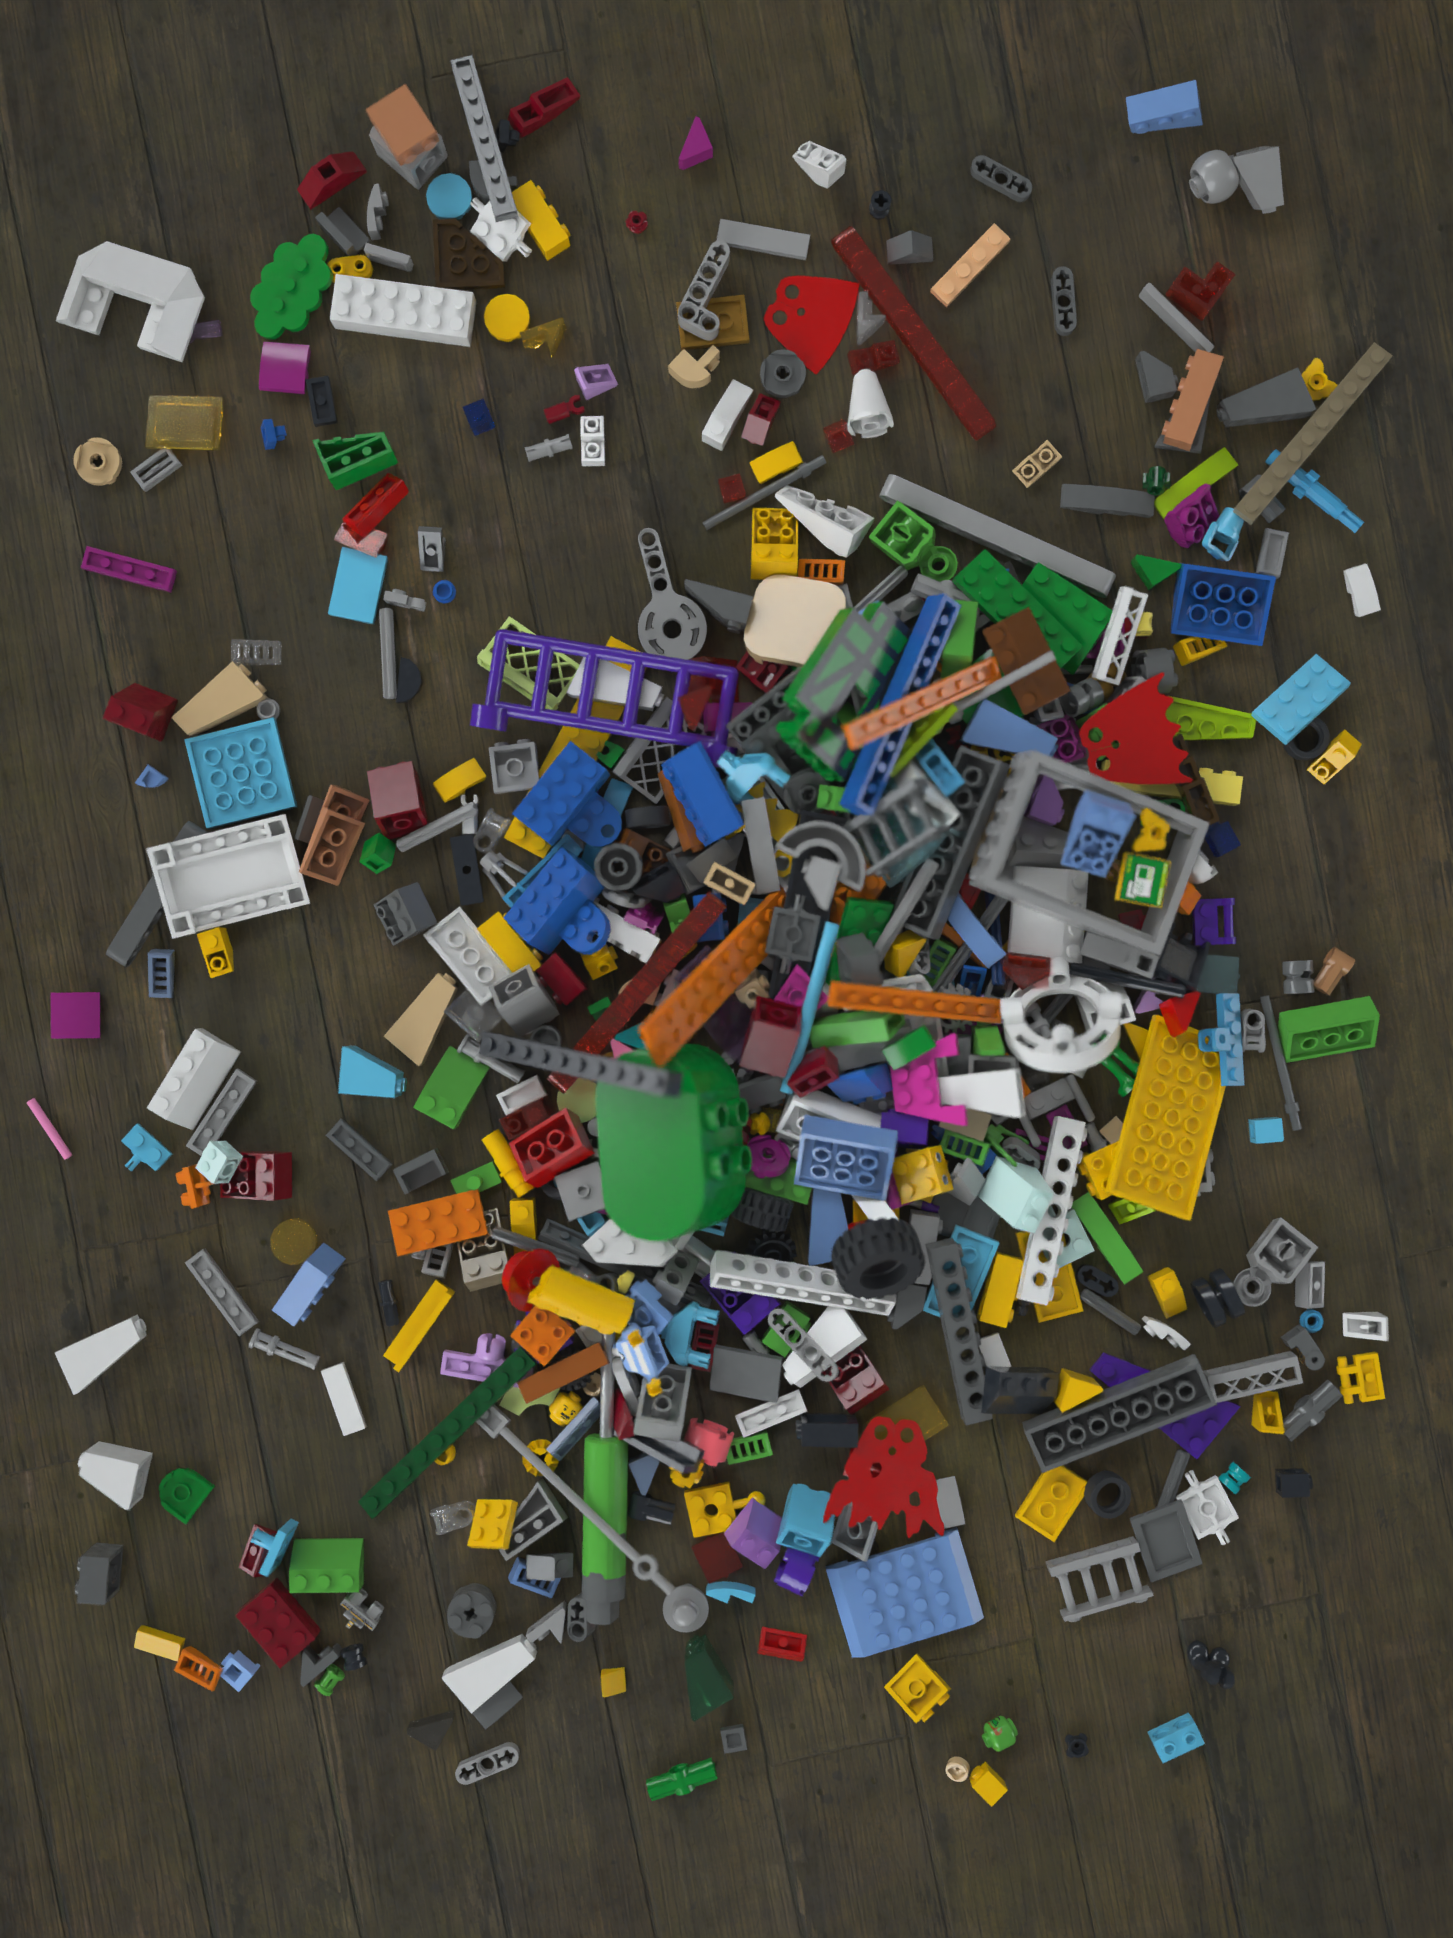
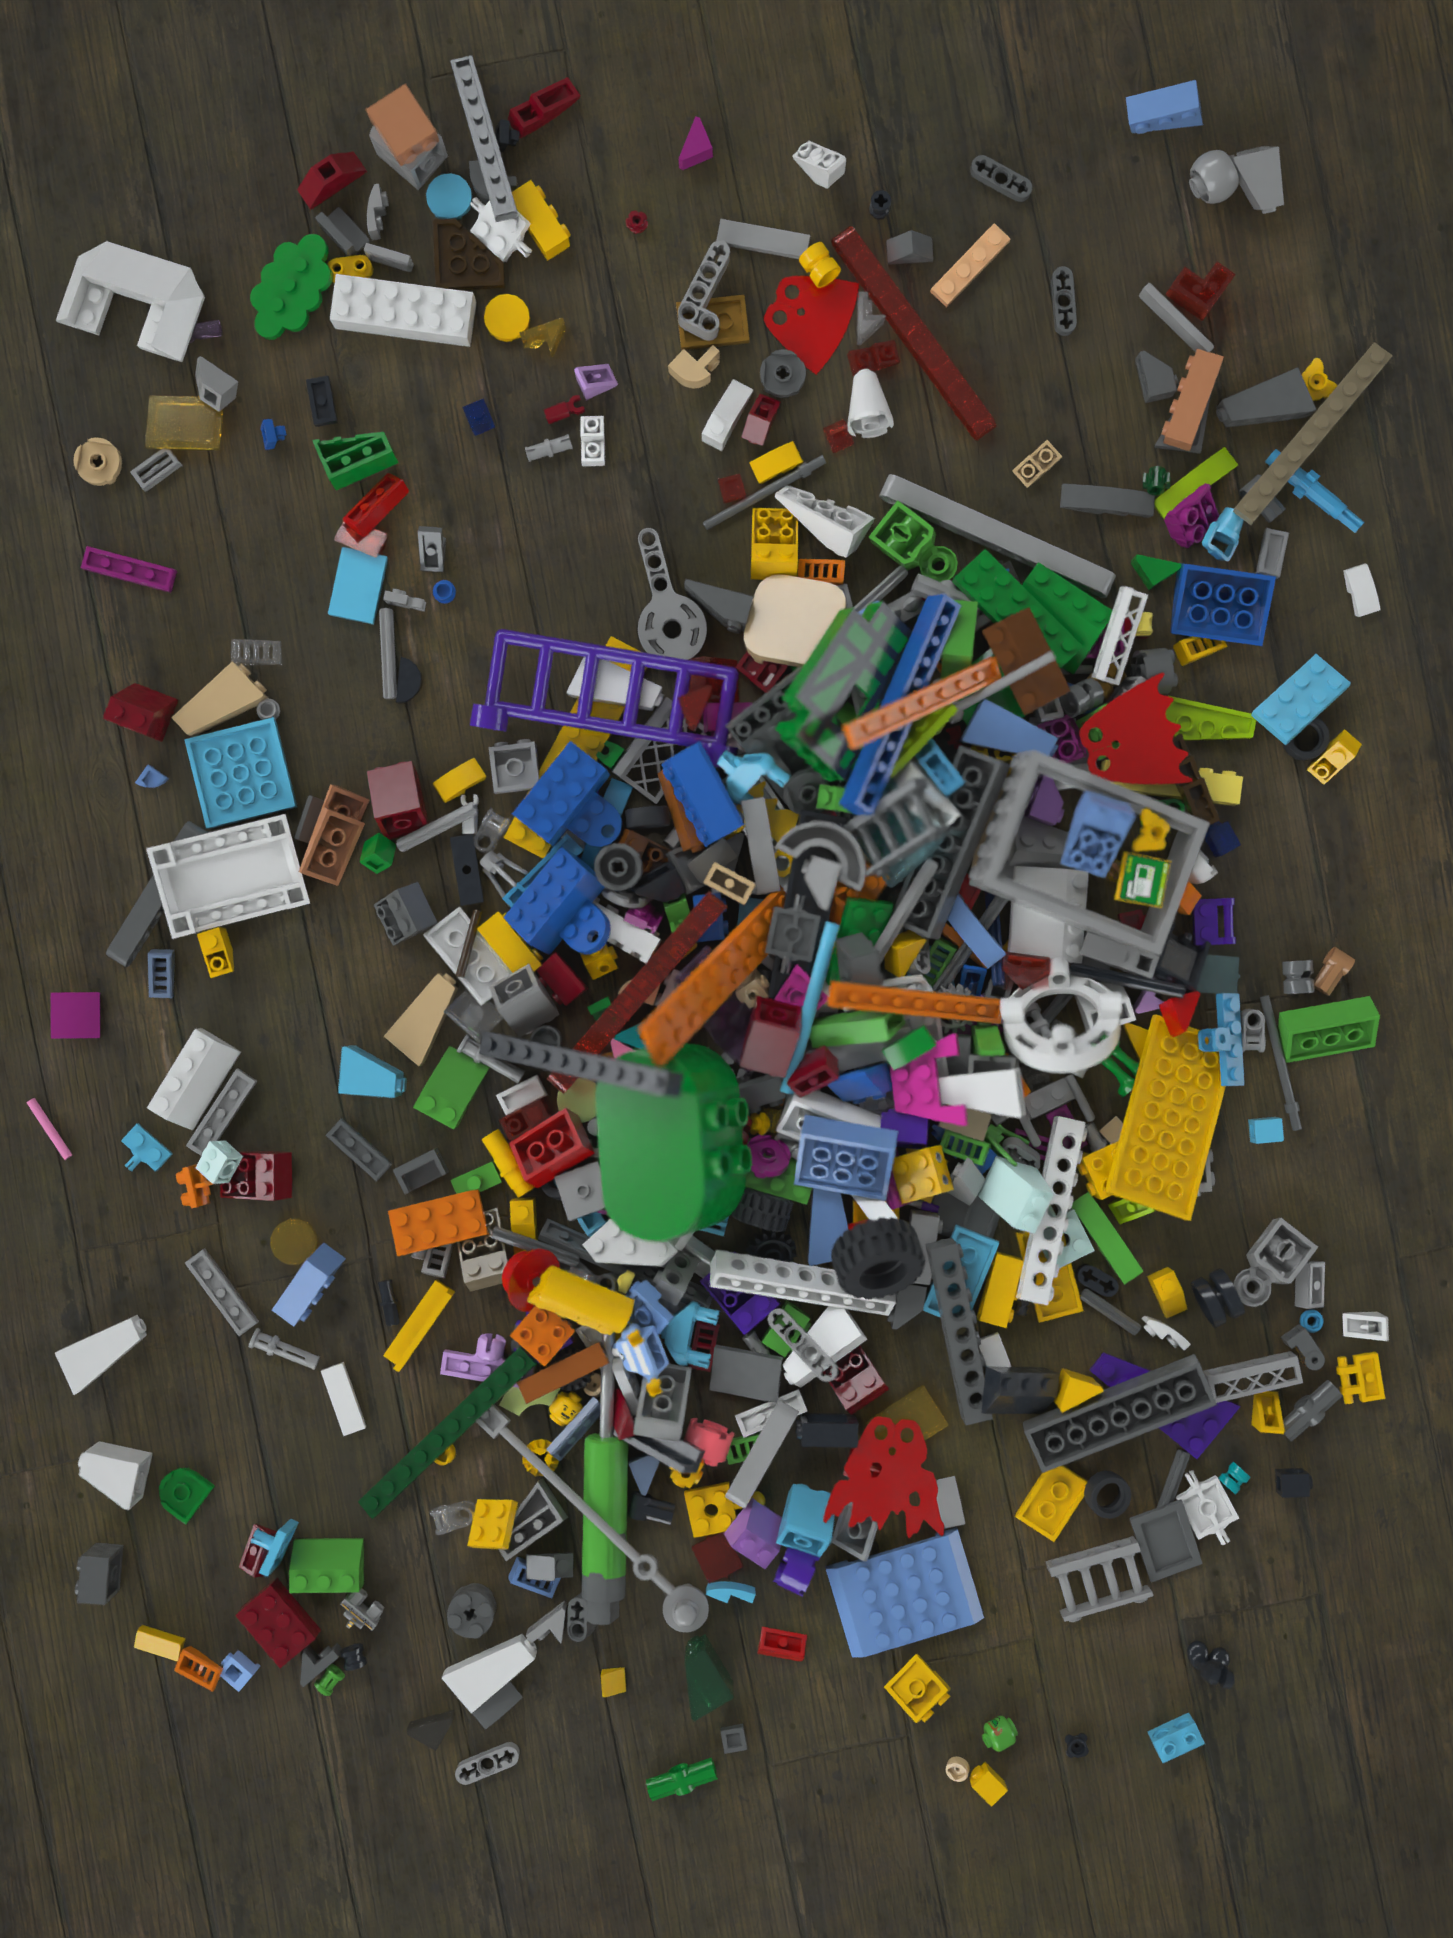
magenta slope [259,342,311,394] -> none
yellowish green fence [477,616,580,710] -> none
none -> light grey slope [195,356,238,412]
none -> dark brown bar [455,910,482,978]
none -> light grey beam [725,1400,800,1509]
none -> yellow wheel [799,242,841,288]

